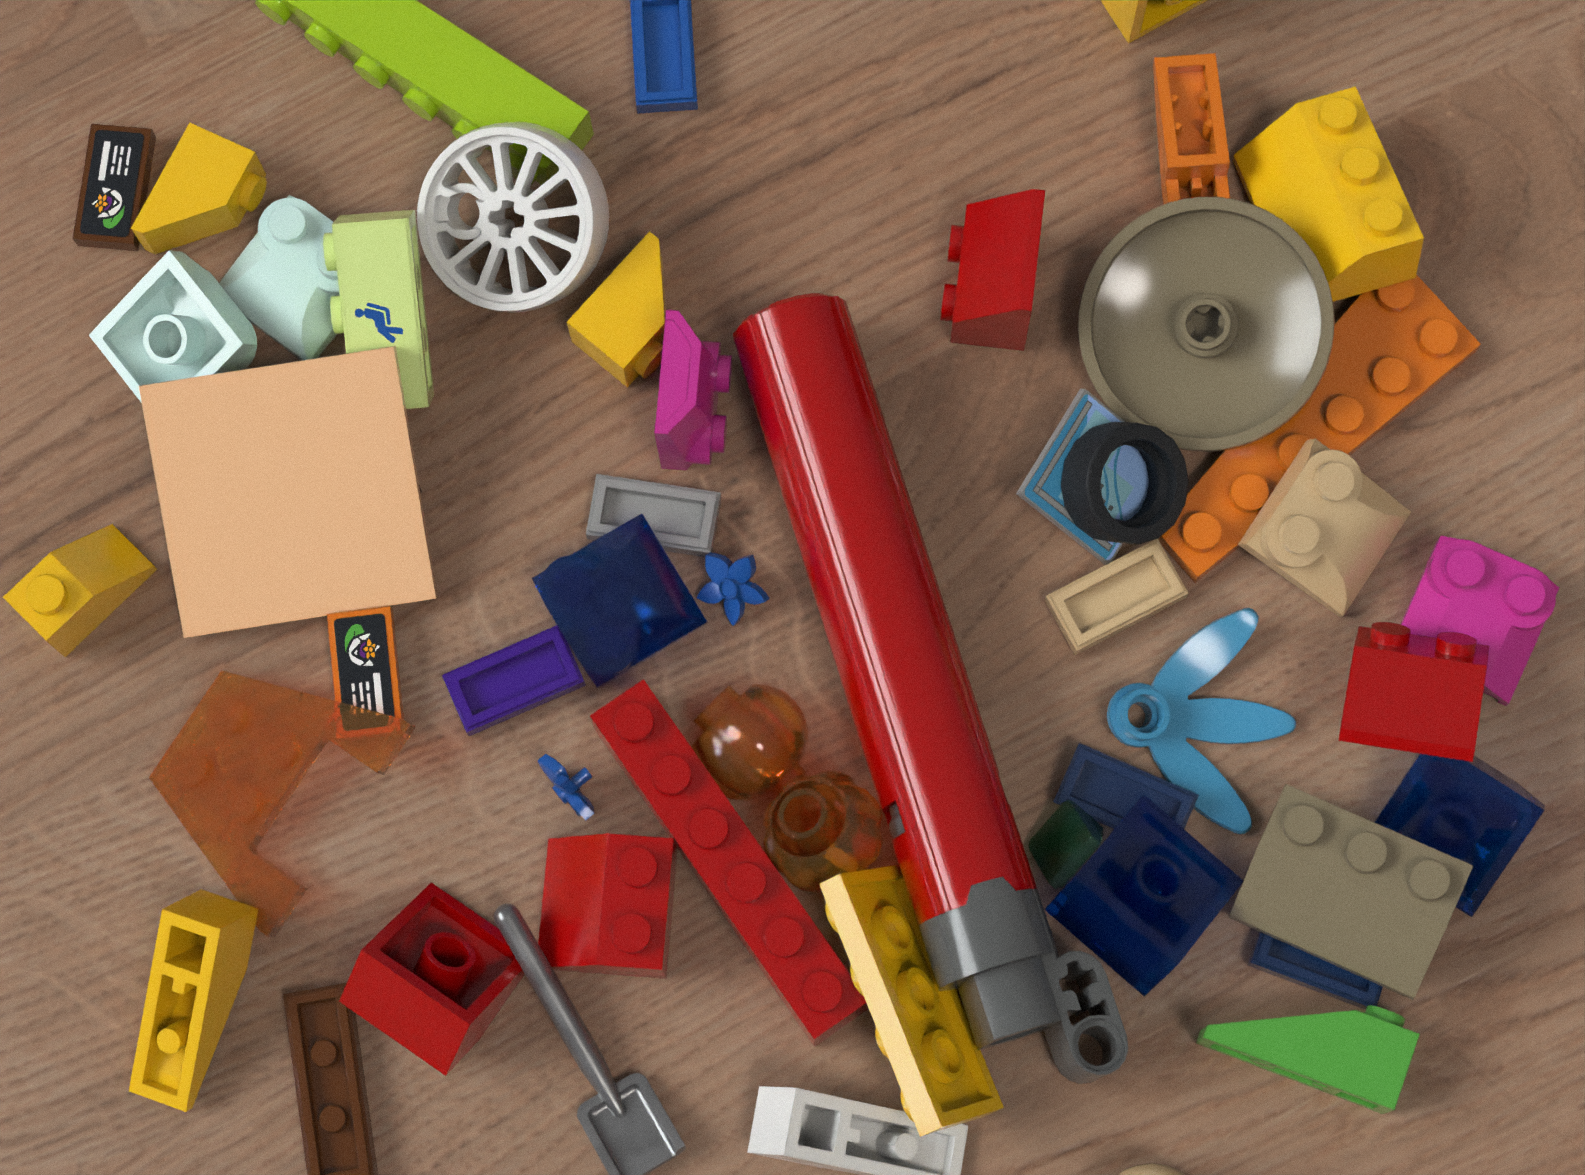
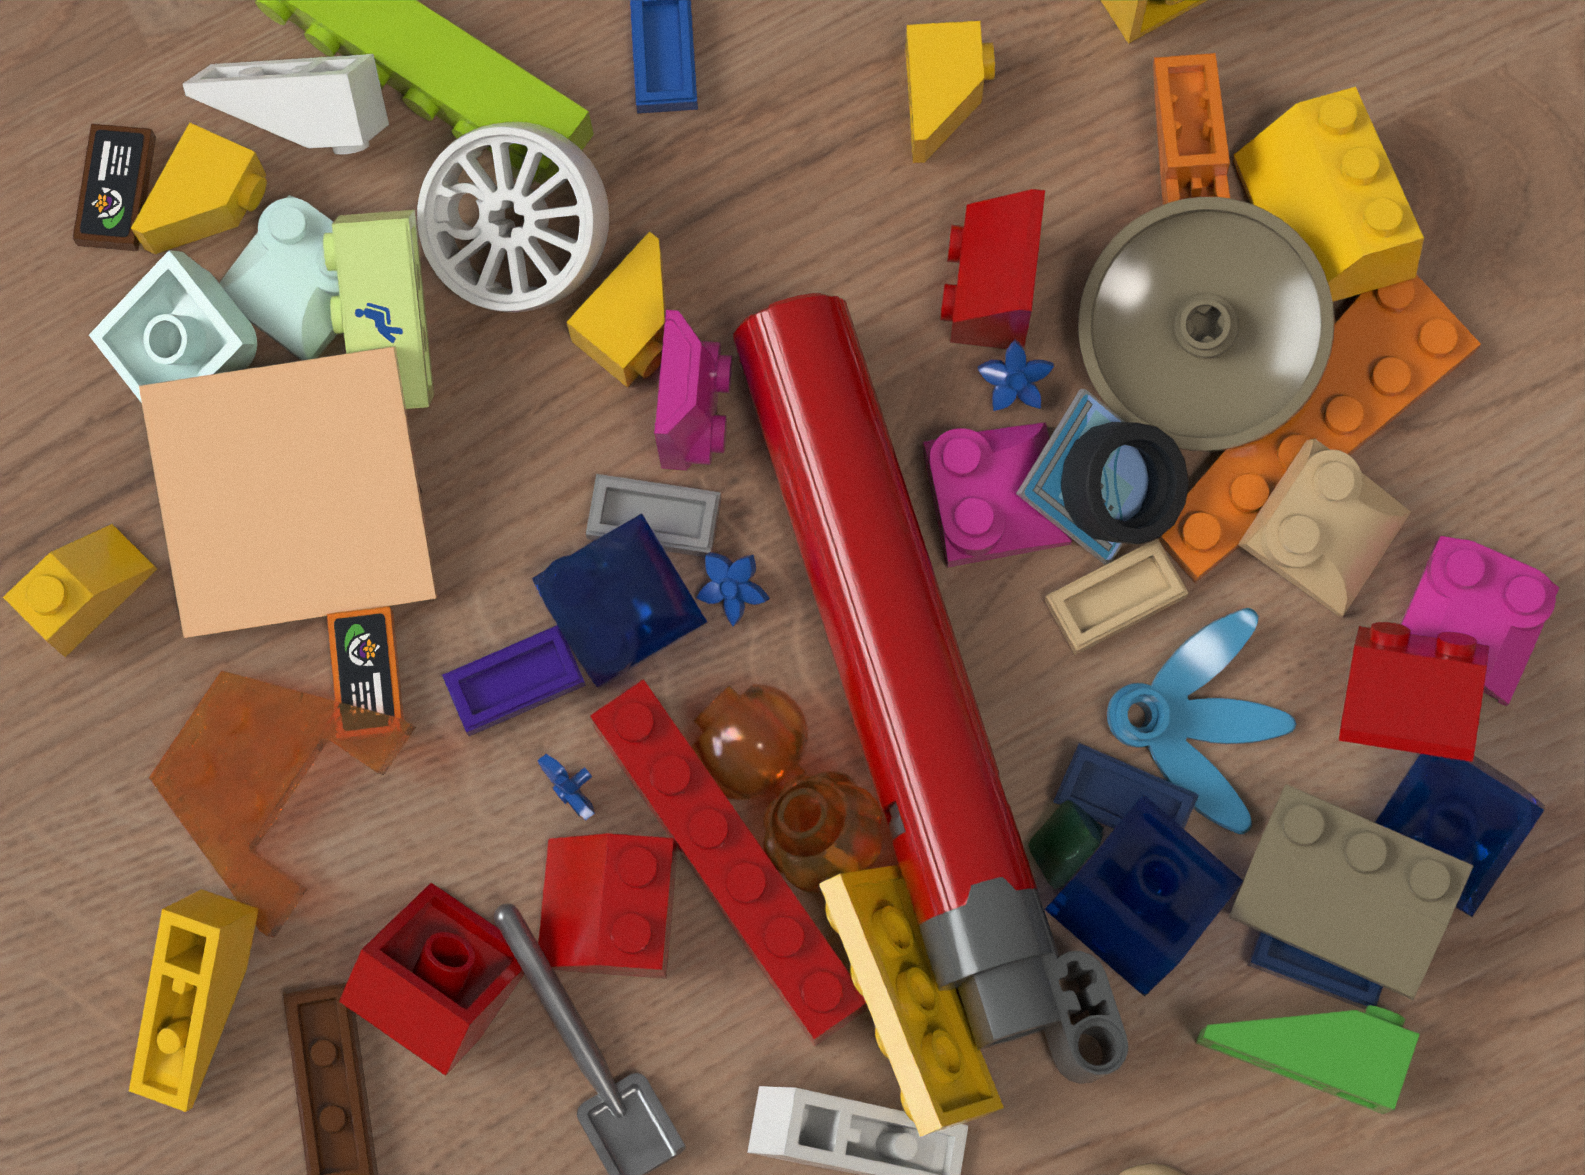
none -> white slope [183,54,389,154]
none -> yellow slope [905,21,995,163]
none -> dark pink slope [922,422,1072,568]
none -> blue plant [978,339,1054,411]

